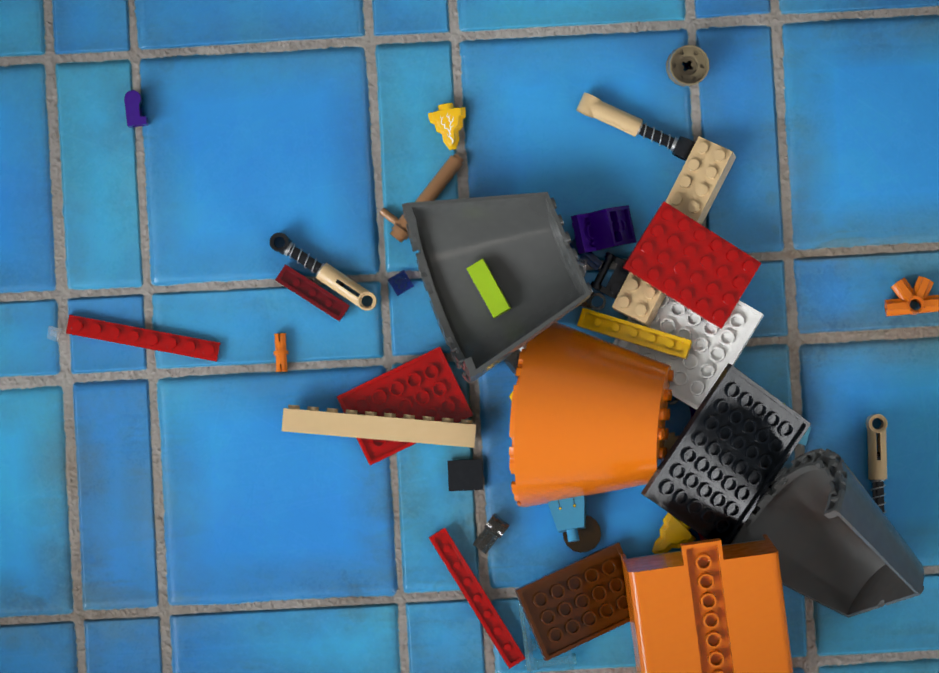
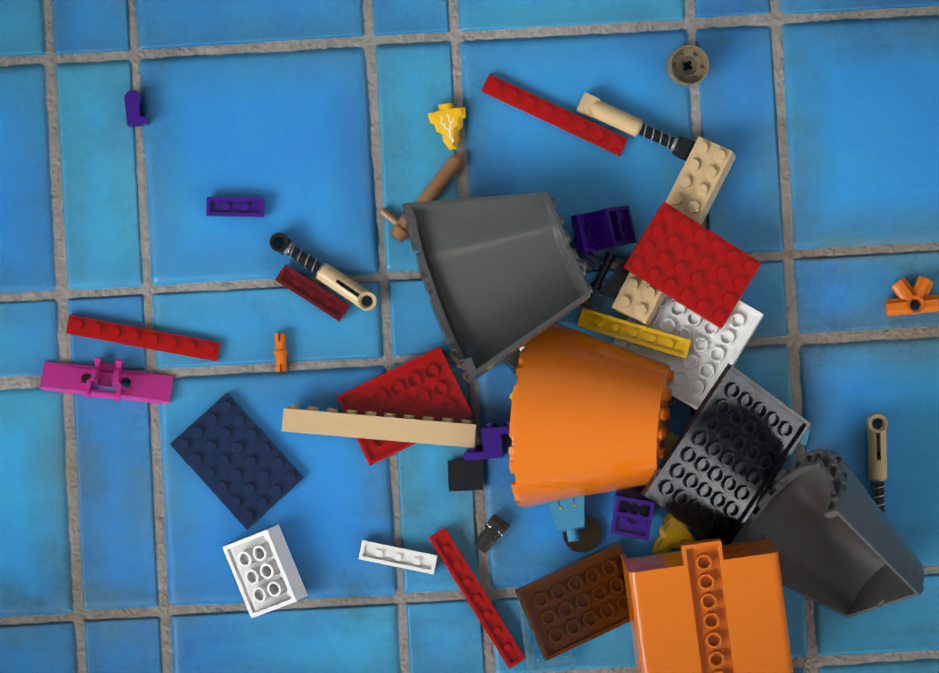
clear piece [47,326,62,342] -> none
clear blue tile [388,270,414,296] -> none
lime tile [466,258,512,318] -> none
none -> dark pink piece [40,357,174,405]
none -> dark blue plate [170,393,304,529]
none -> dark purple plate [206,197,265,217]
none -> white slope [222,524,308,618]
none -> white plate [358,540,438,575]
none -> dark purple bracket [464,422,510,461]
none -> red plate [481,74,628,157]
none -> dark purple bracket [610,485,655,541]

